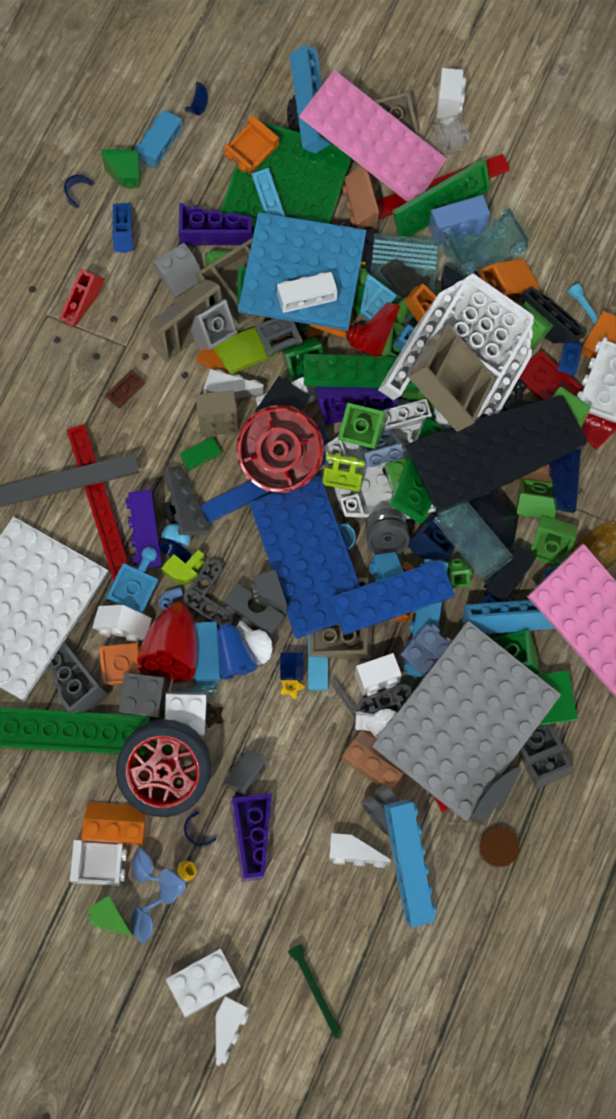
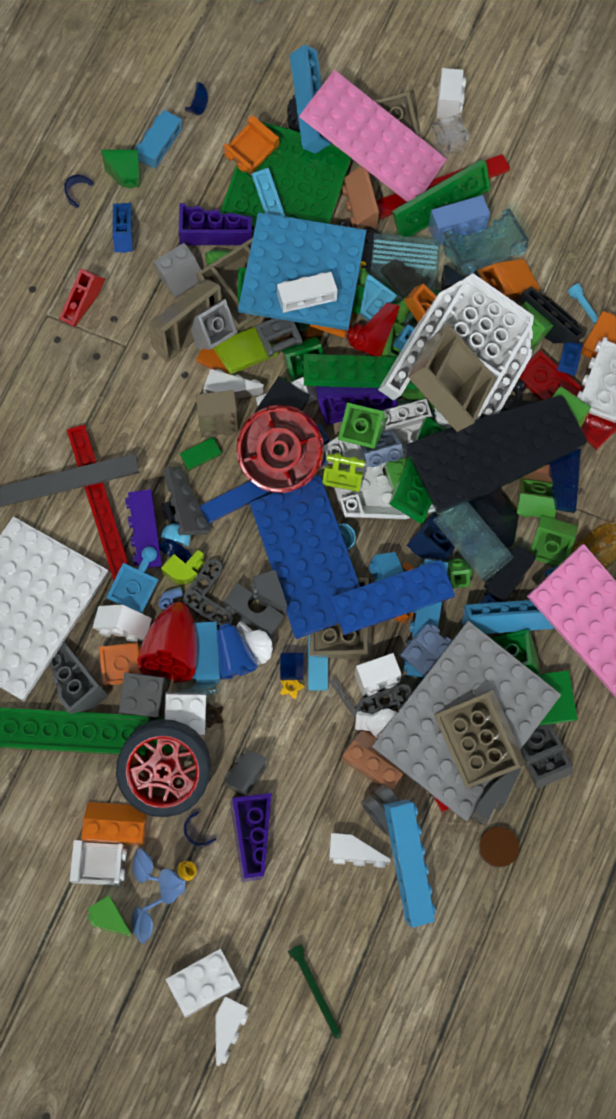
copper plate [105,369,145,409] -> none
dark grey wheel [365,508,409,555] -> none
none -> dark tan slope [434,689,526,789]

